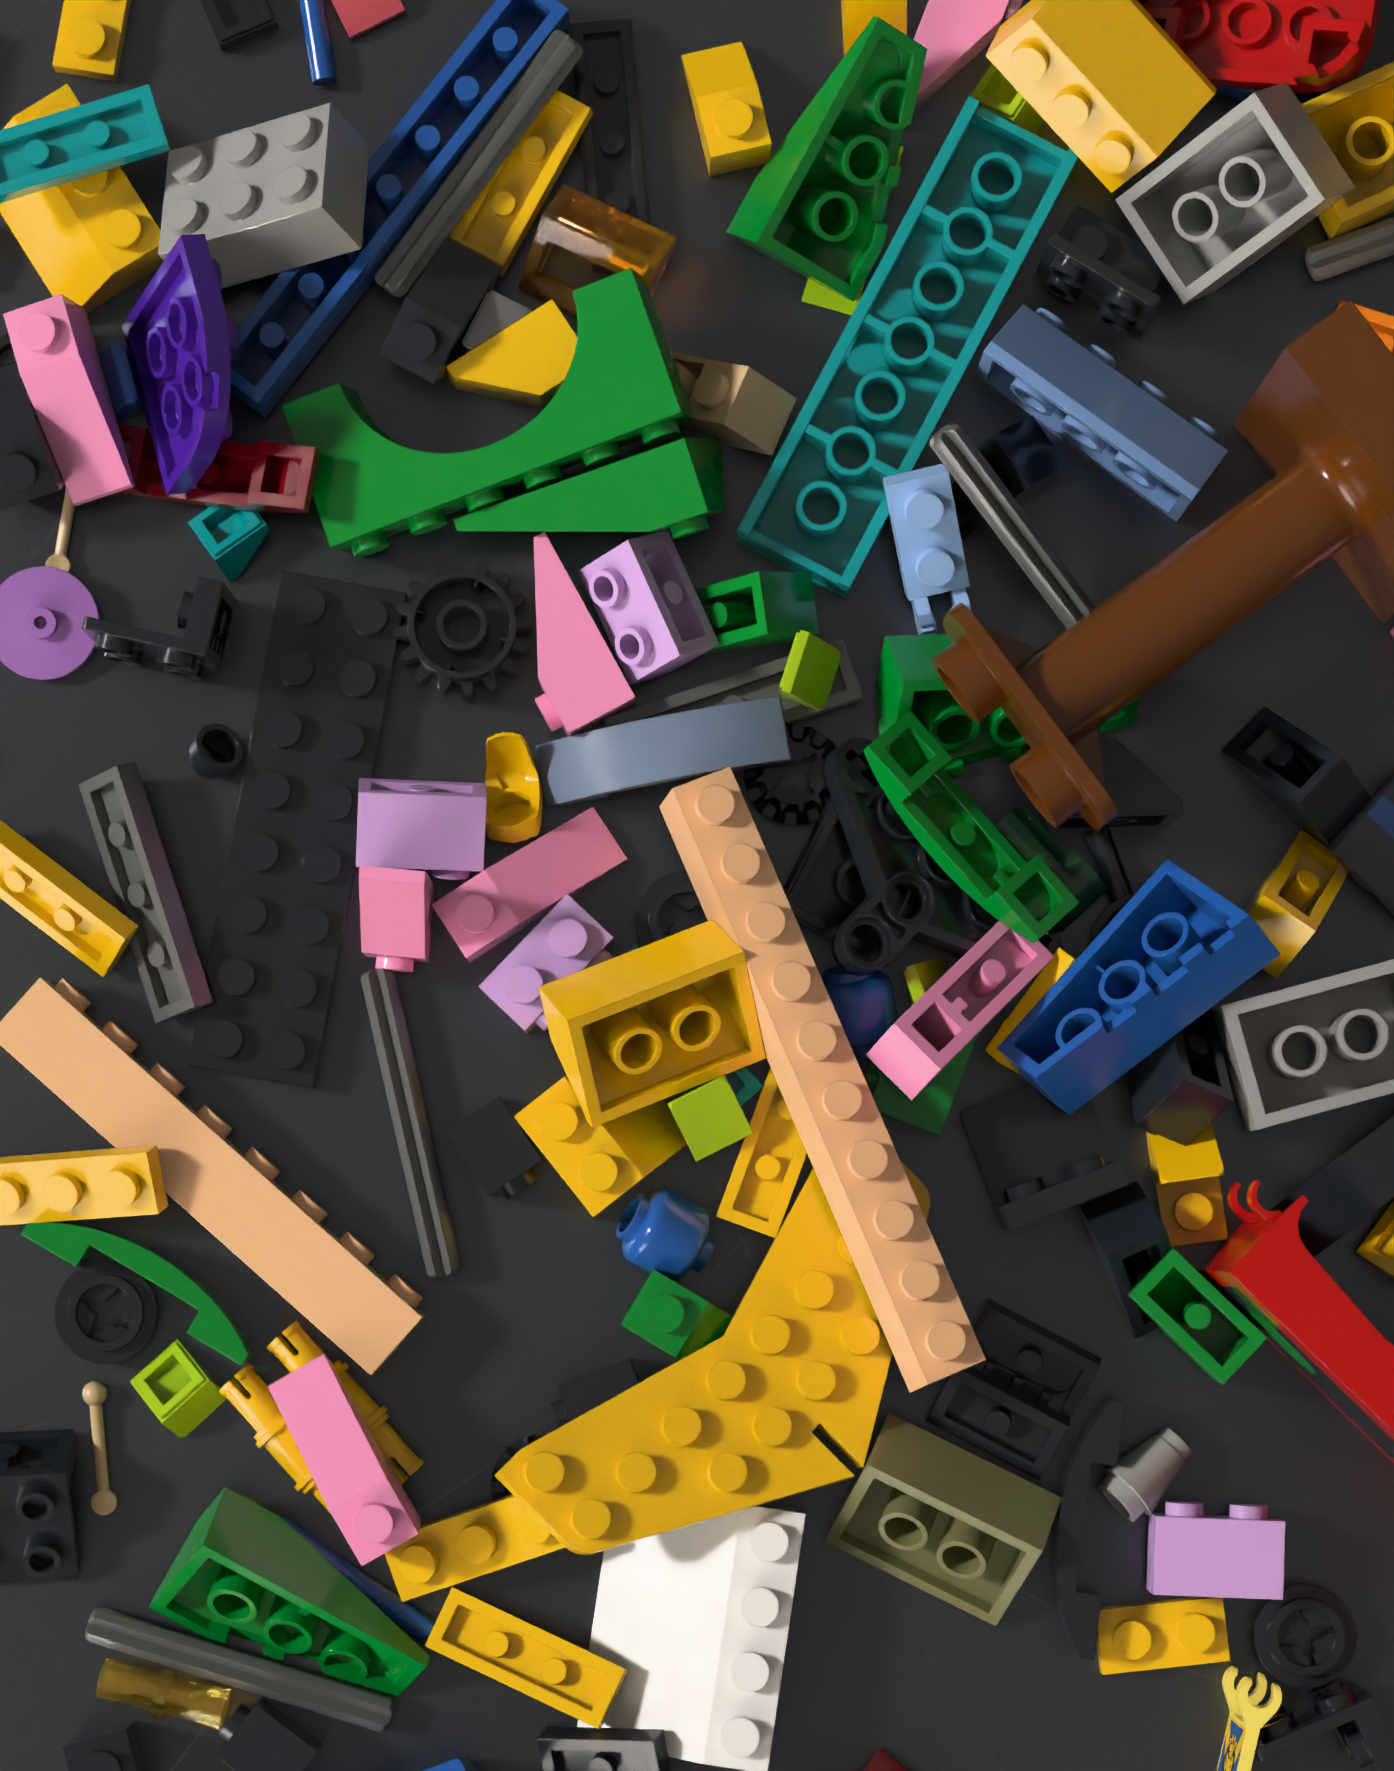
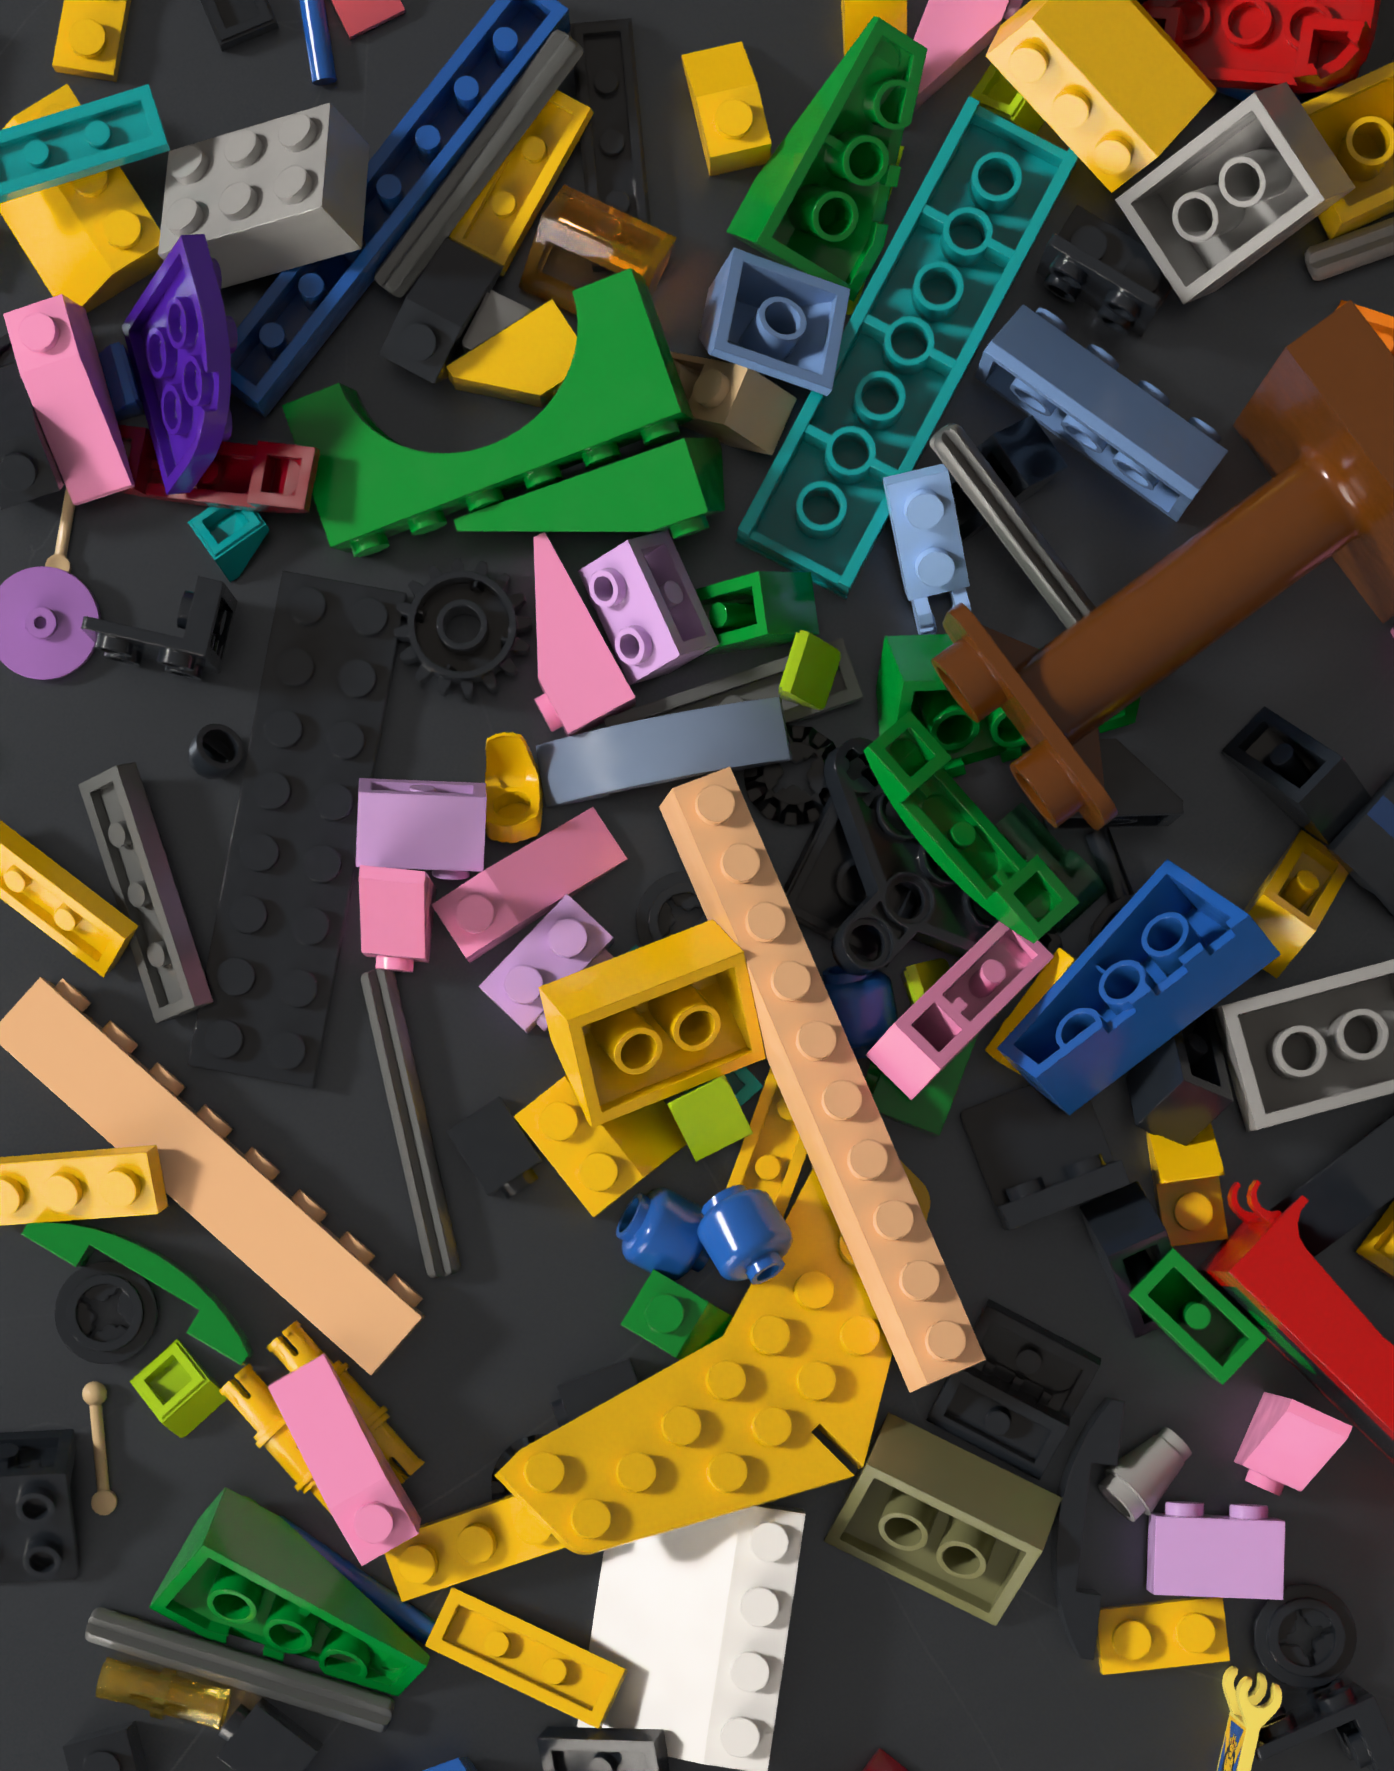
none -> blue head [697,1185,793,1285]
none -> medium blue slope [699,248,850,396]
none -> bright pink slope [1234,1392,1353,1496]

